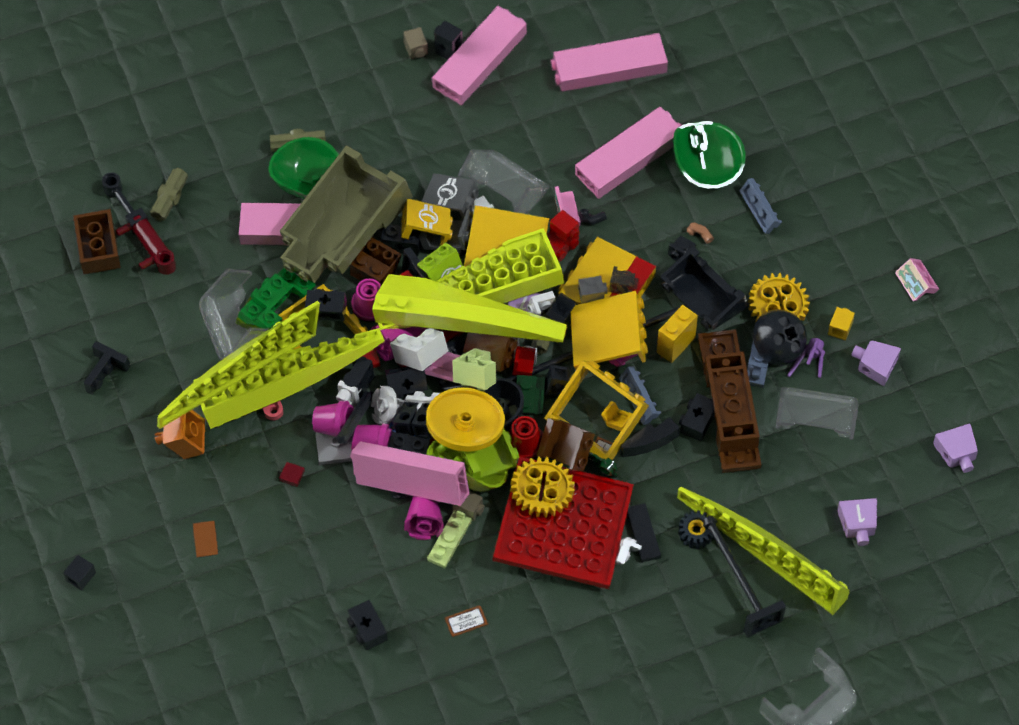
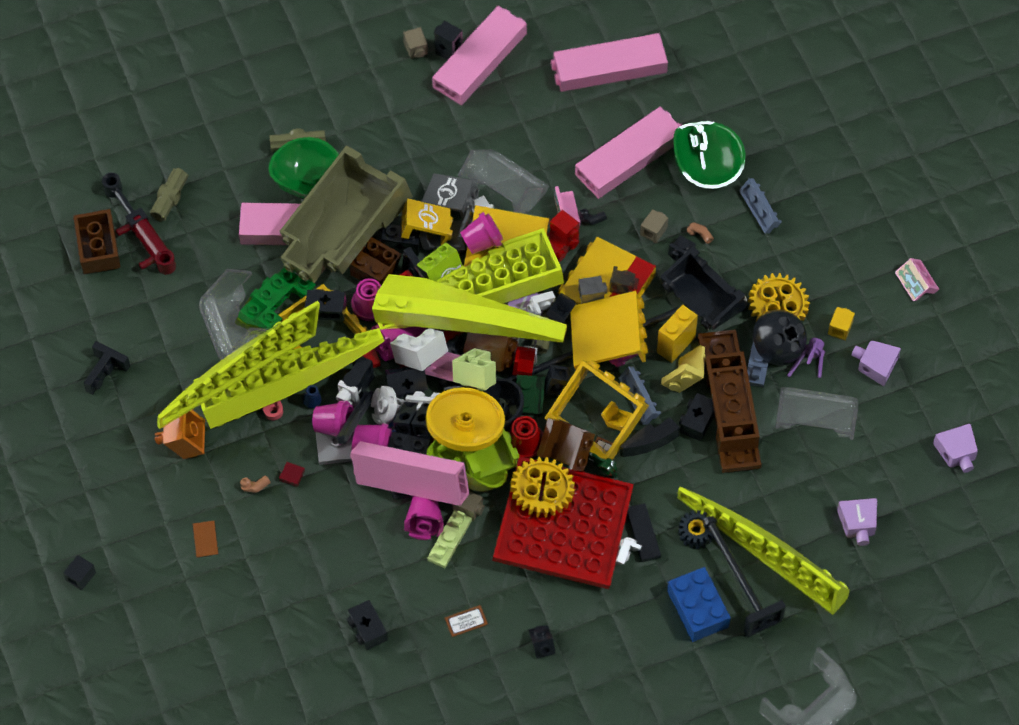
none -> nougat arm [240,476,271,493]
none -> dark blue cone [302,385,322,408]
none -> dark pink piece [460,212,504,254]
none -> black bracket [528,625,556,659]
none -> dark tan brick [640,209,668,243]
none -> light yellow bracket [661,345,705,393]
none -> blue brick [667,567,730,642]

